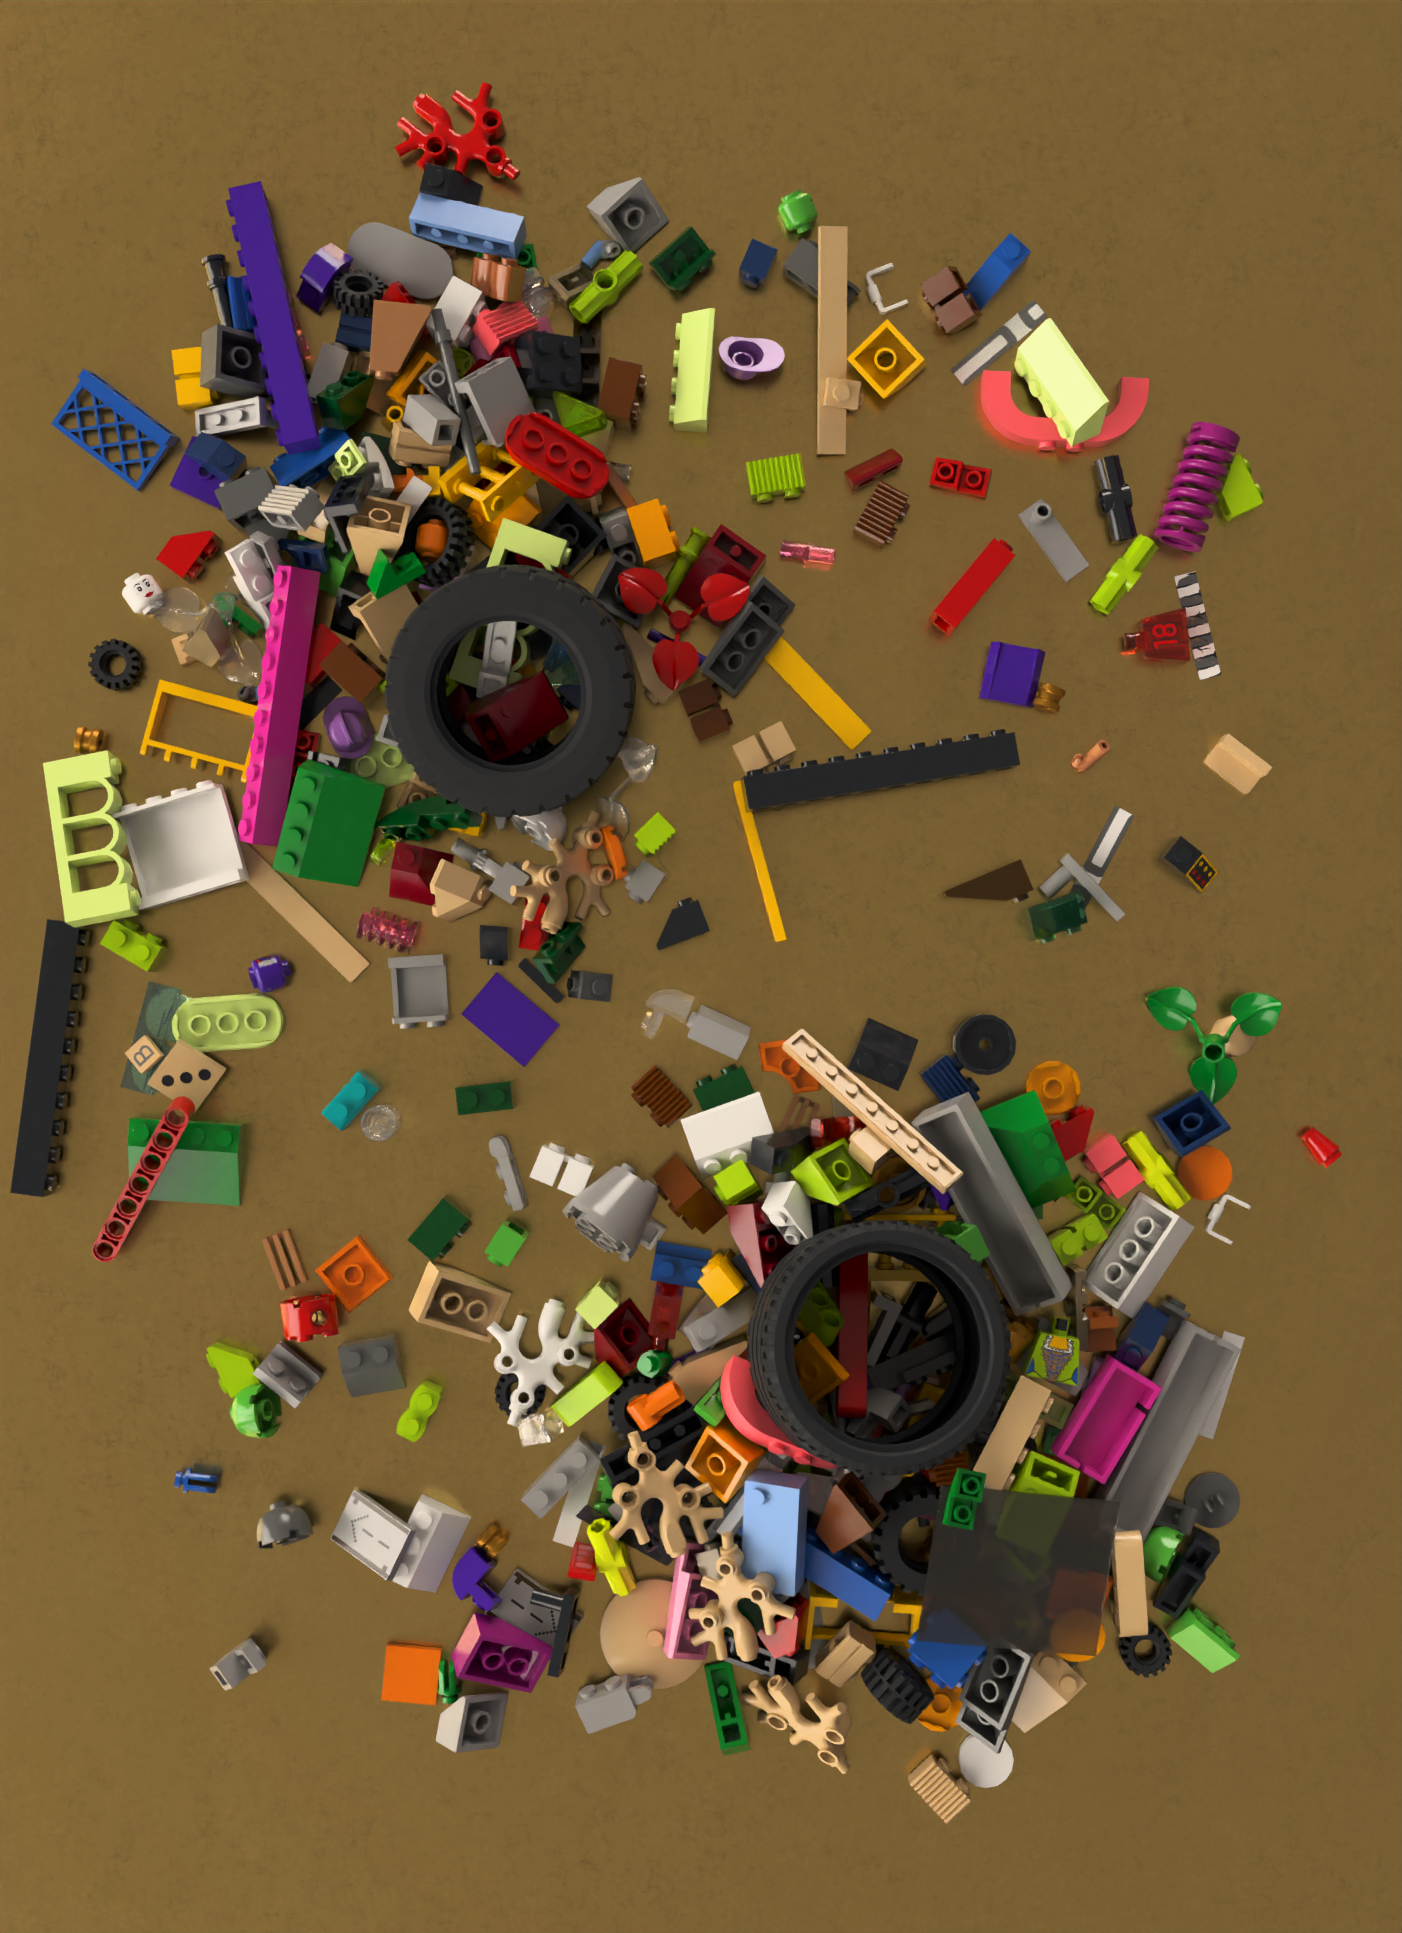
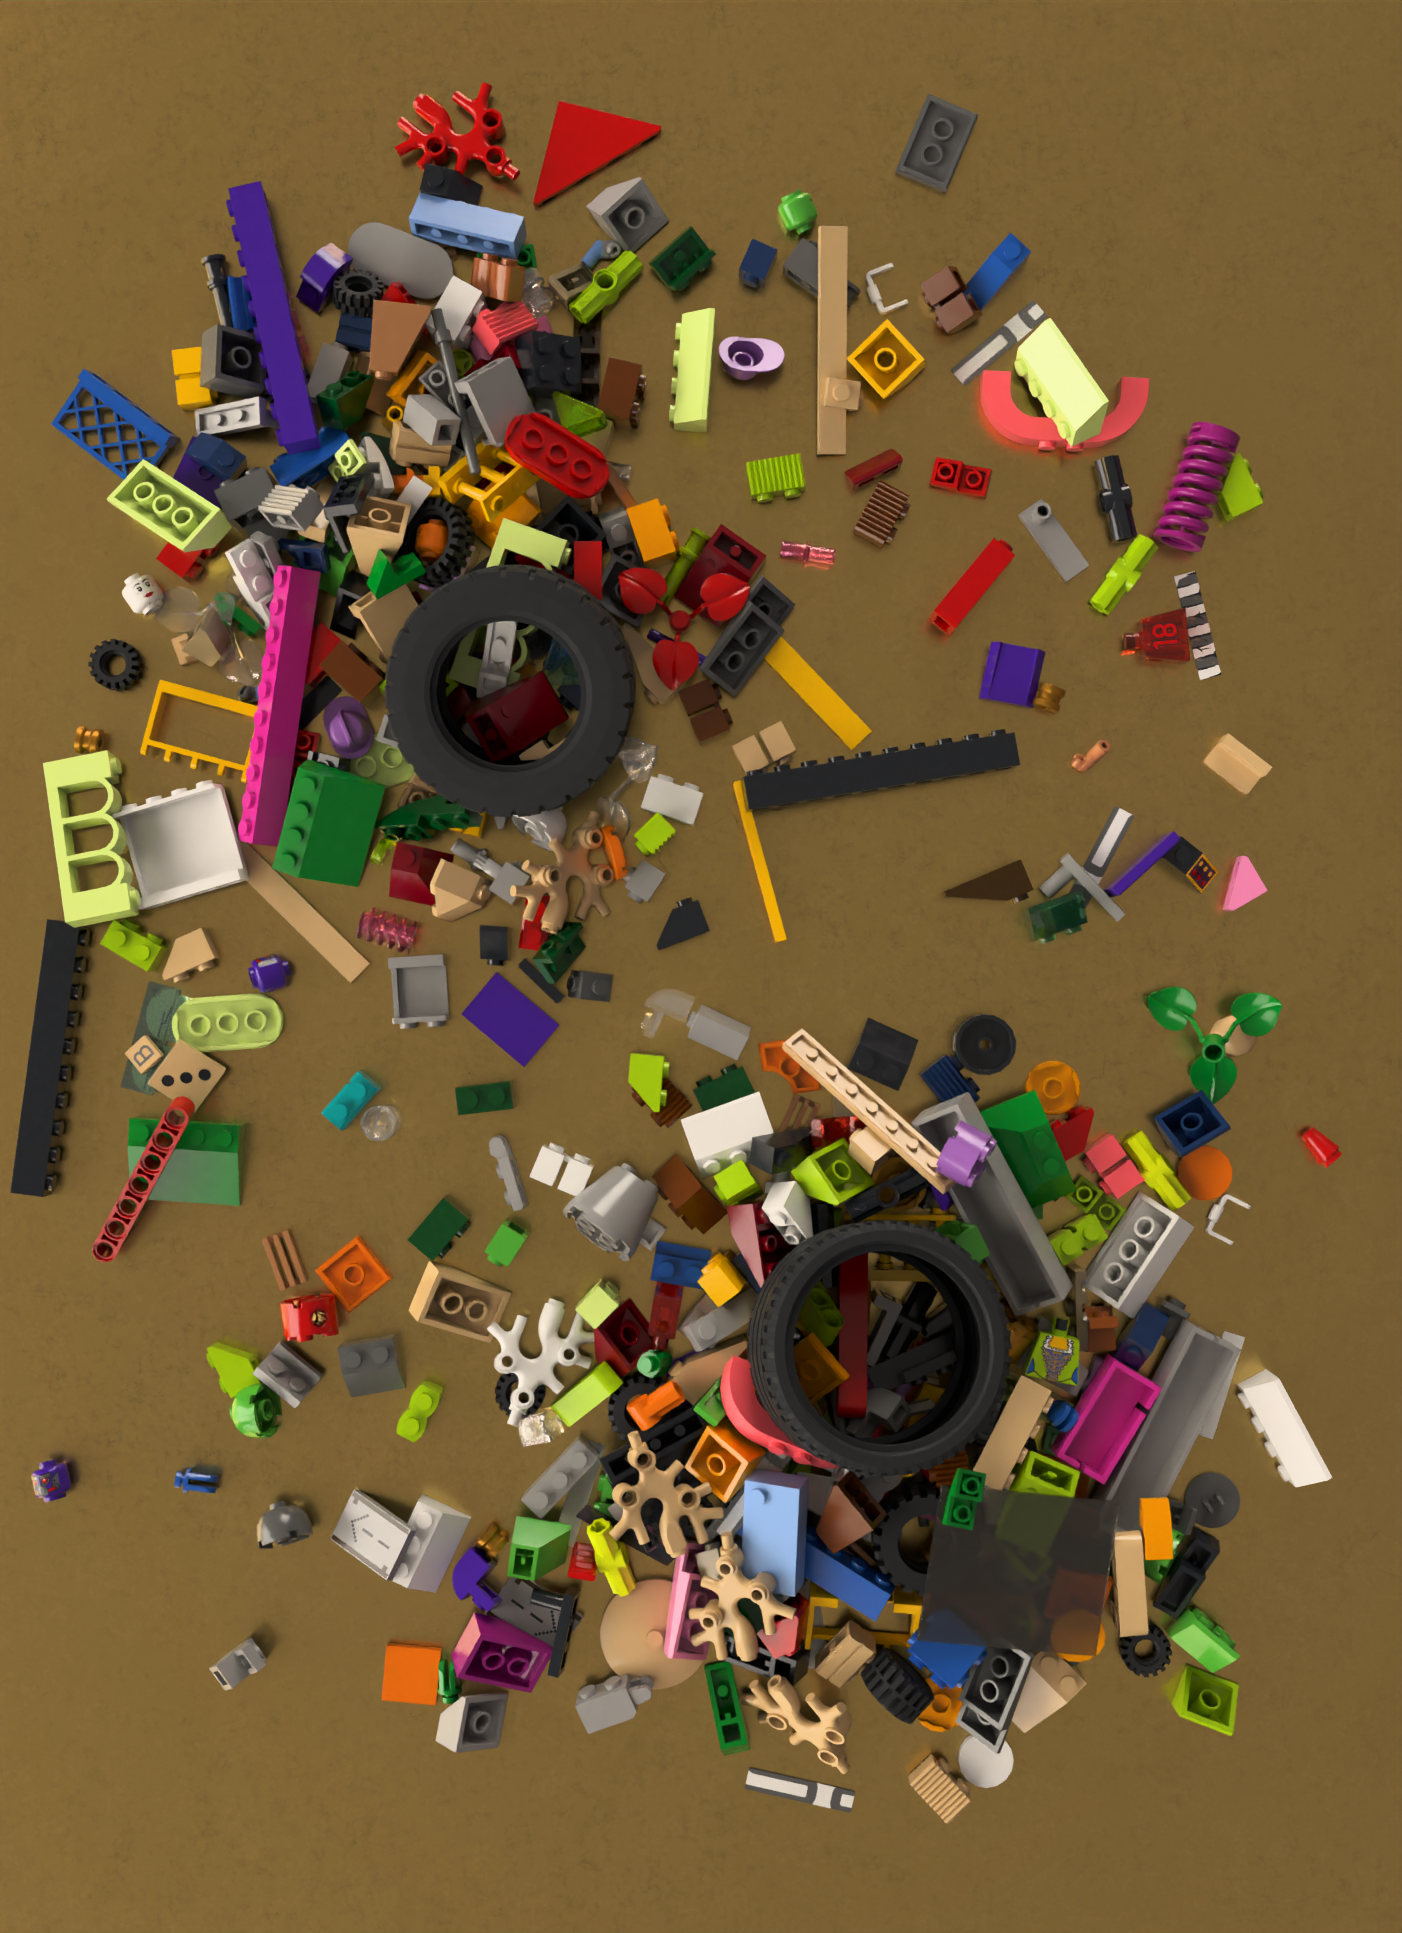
none -> dark purple head [31,1459,71,1502]
none -> yellowish green slope [107,459,232,553]
none -> tan slope [162,928,220,983]
none -> bright green slope [507,1516,571,1581]
none -> tan slope [519,737,567,760]
none -> red tile [533,101,661,207]
none -> red slope [574,541,602,600]
none -> lime slope [628,1053,669,1112]
none -> white brick [641,774,704,827]
none -> sticker [745,1768,855,1813]
none -> dark grey tile [895,94,978,194]
none -> medium lavender brick [935,1120,997,1188]
none -> blue arm [1046,1400,1079,1433]
none -> dark purple tile [1104,831,1180,897]
none -> light orange slope [1139,1497,1173,1560]
none -> lime slope [1171,1665,1239,1736]
none -> bright pink slope [1223,856,1268,911]
none -> white slope [1237,1369,1333,1487]

